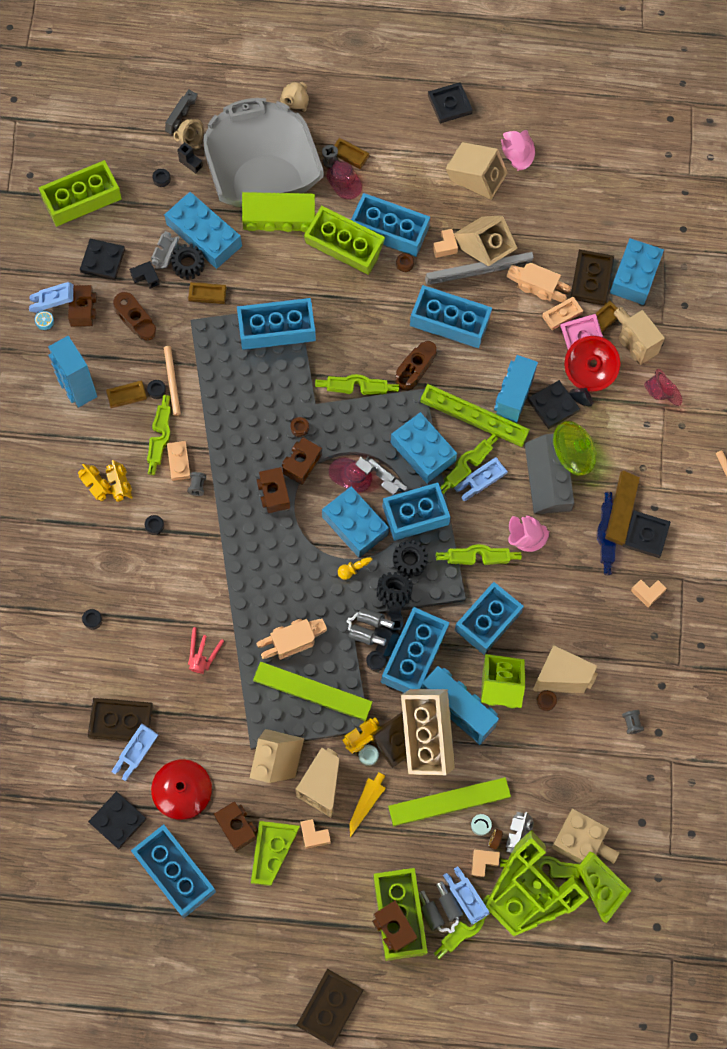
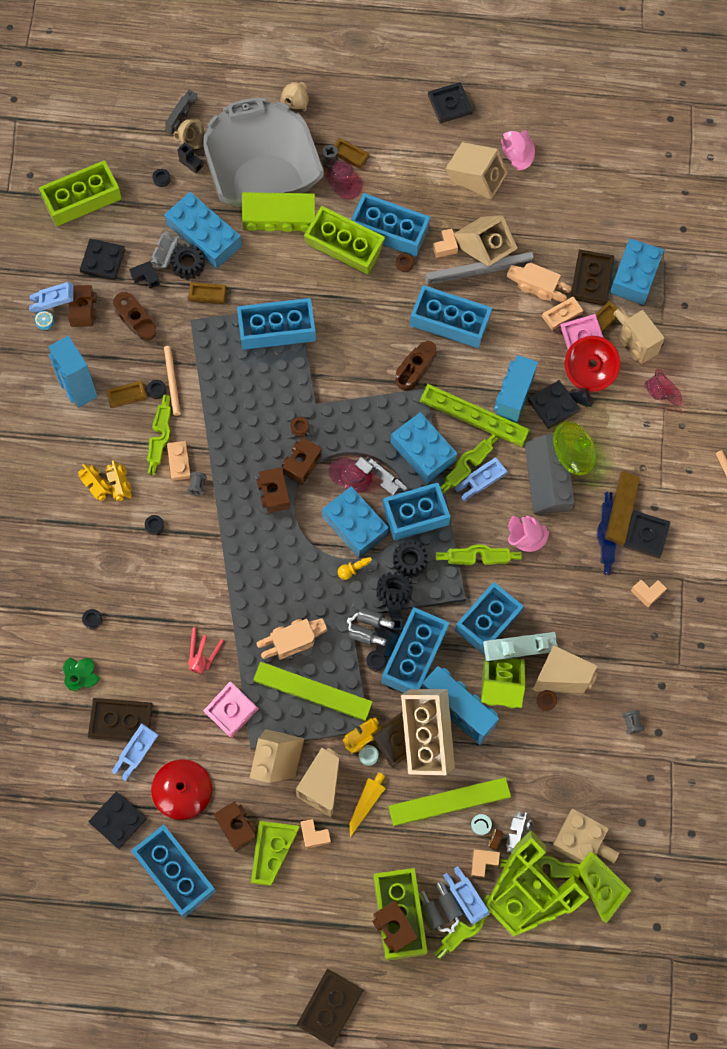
lime piece [315,374,399,395] -> none
none -> green plate [63,657,100,691]
none -> bright pink tile [203,681,259,738]
none -> light aqua hinge [483,632,557,661]

